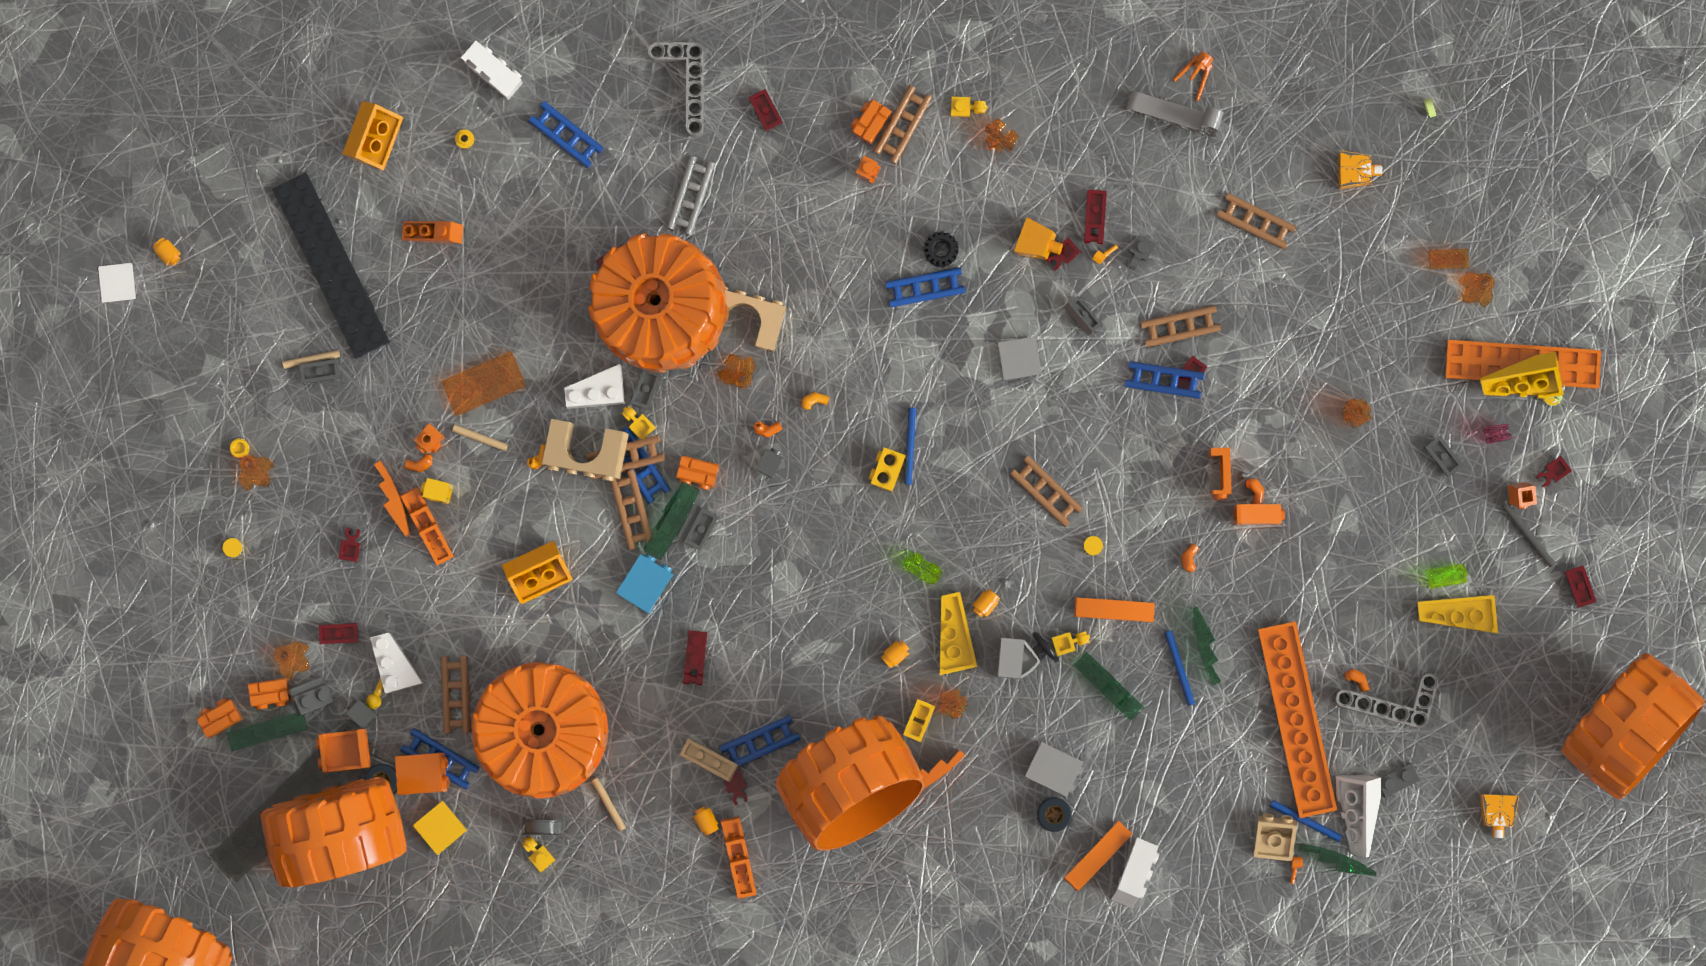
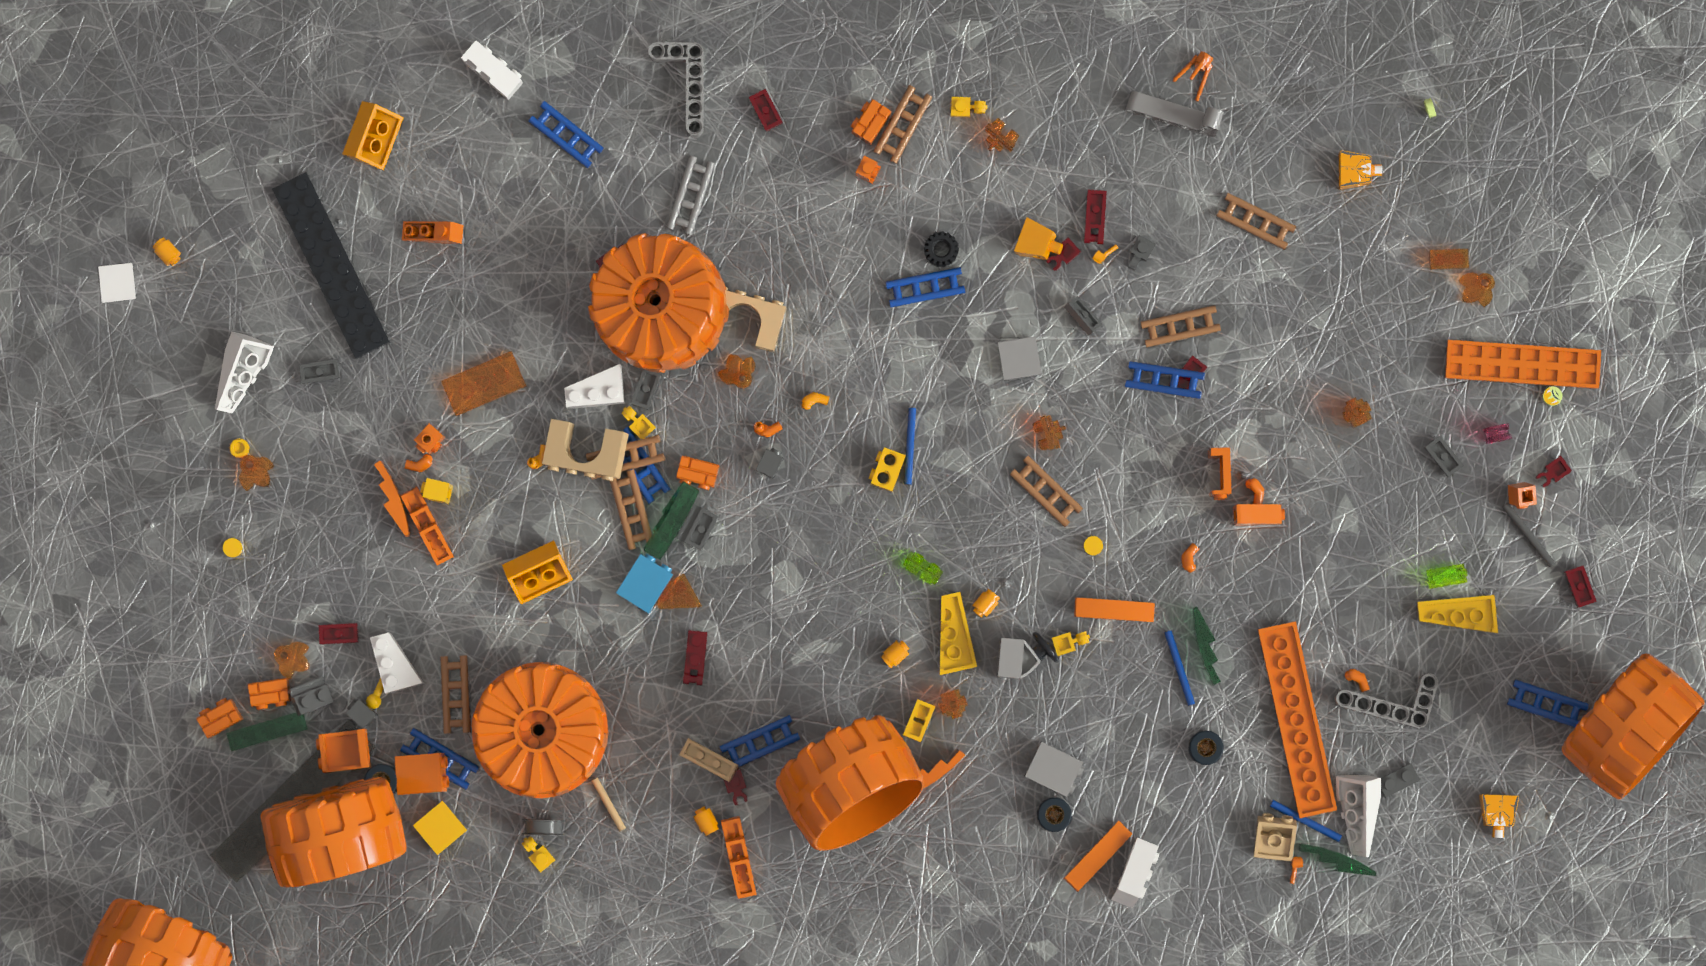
tan bar [282,350,340,369] -> none
dark red plate [338,527,361,562] -> none
tan bar [452,424,509,451] -> none
yellow plate [455,129,474,149] -> none
clear green slope [1073,652,1144,721] -> none
yellow wedge [1480,352,1564,398] -> none
none -> white wedge [215,332,274,413]
none -> clear orange wing [656,574,702,609]
none -> clear orange hips [1032,415,1066,450]
none -> black wheel [1188,730,1224,765]
none -> blue bar [1507,679,1589,727]

